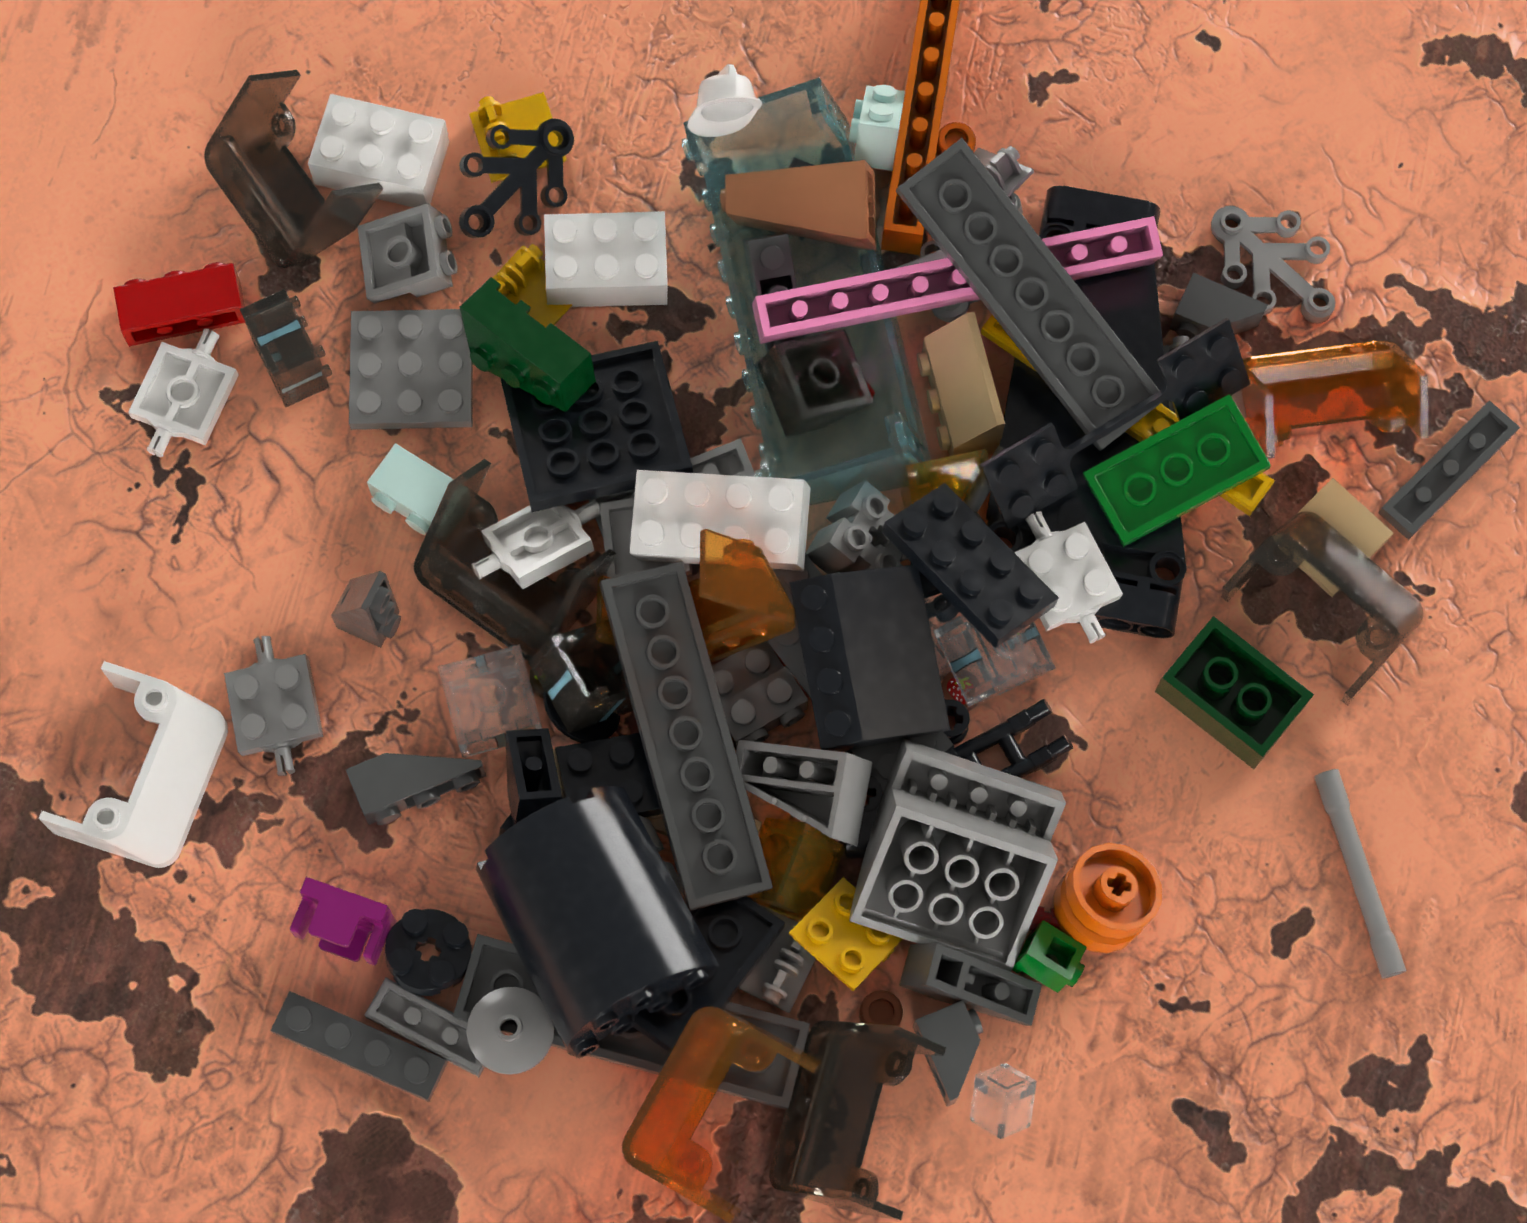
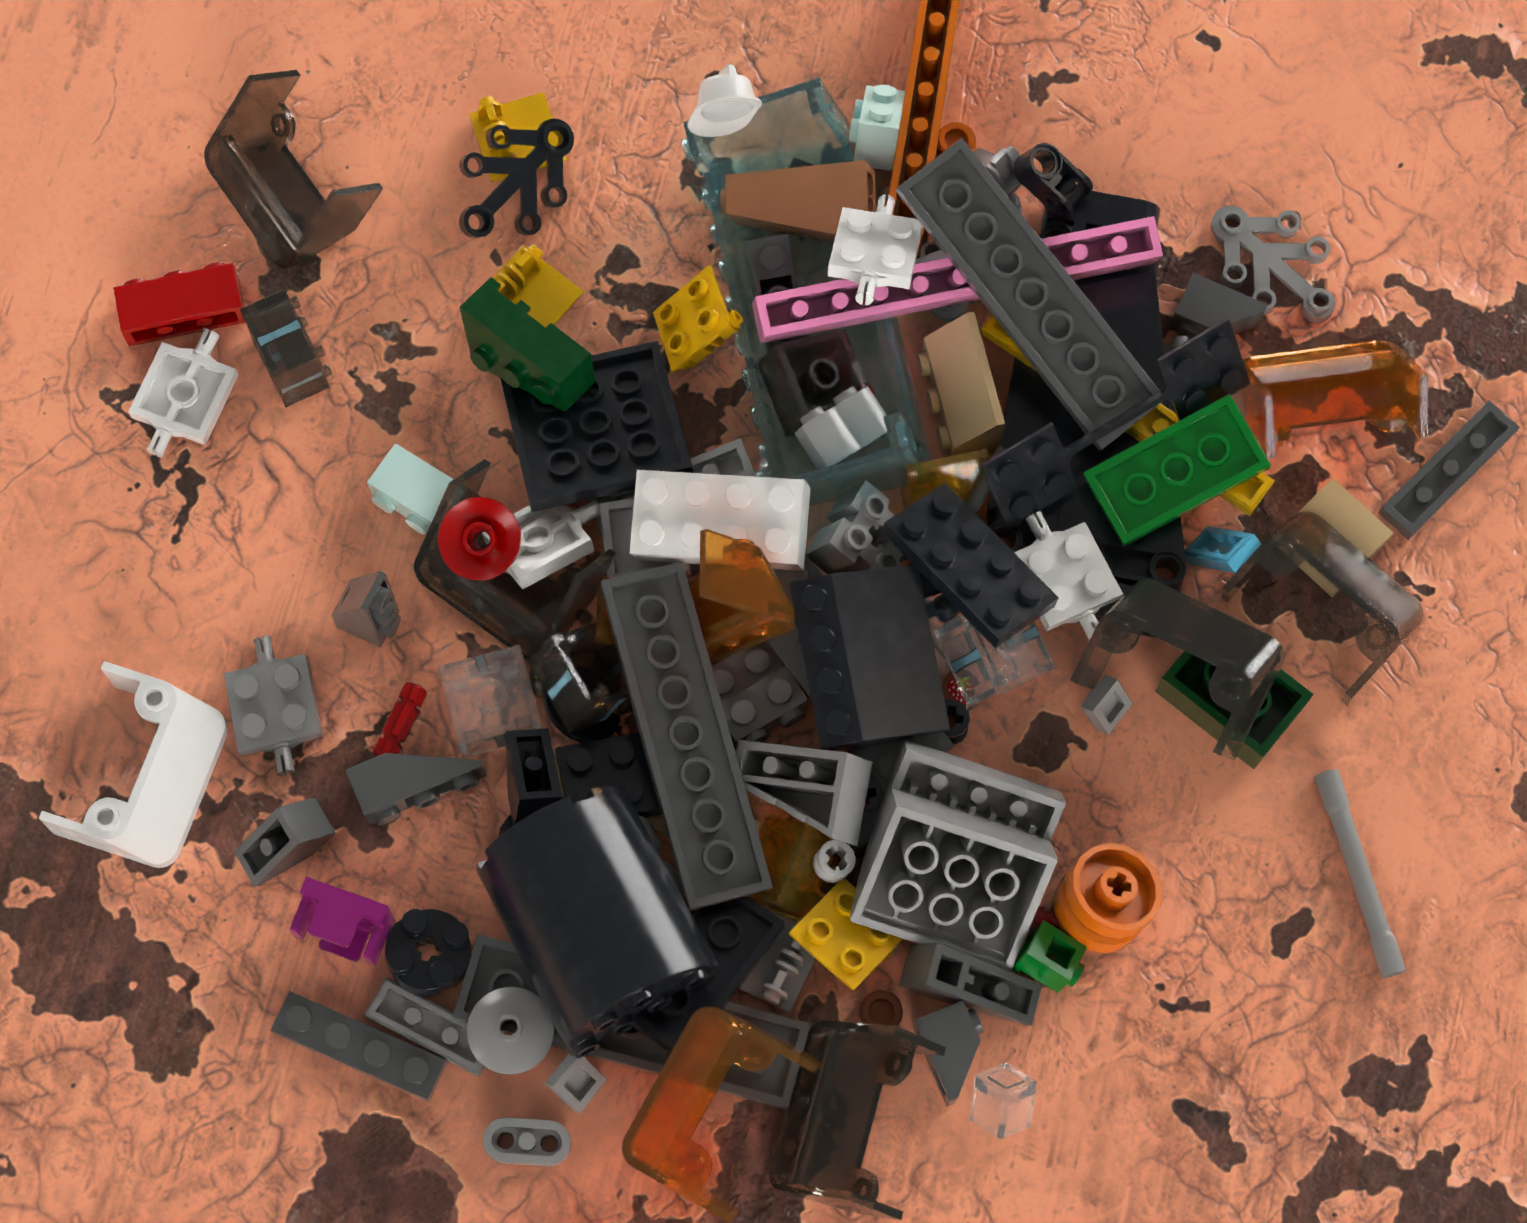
white brick [308,94,450,207] -> none
light grey plate [349,309,473,430] -> none
light grey plate [357,203,457,304] -> none
white brick [544,211,668,307] -> none
black piece [947,699,1073,778] -> none
none -> dark grey slope [234,797,335,887]
none -> red axle [373,682,427,756]
none -> red dish [438,497,521,581]
none -> light grey plate [483,1117,572,1167]
none -> light grey plate [545,1054,607,1113]
none -> yellow hinge [653,265,743,373]
none -> light grey brick [794,386,895,475]
none -> white bush [813,840,856,883]
none -> white plate [828,195,923,305]
none -> black piece [1014,143,1093,220]
none -> clear smoke windscreen [1070,579,1284,761]
none -> light grey plate [1081,675,1133,735]
none -> medium azure plate [1184,526,1262,573]

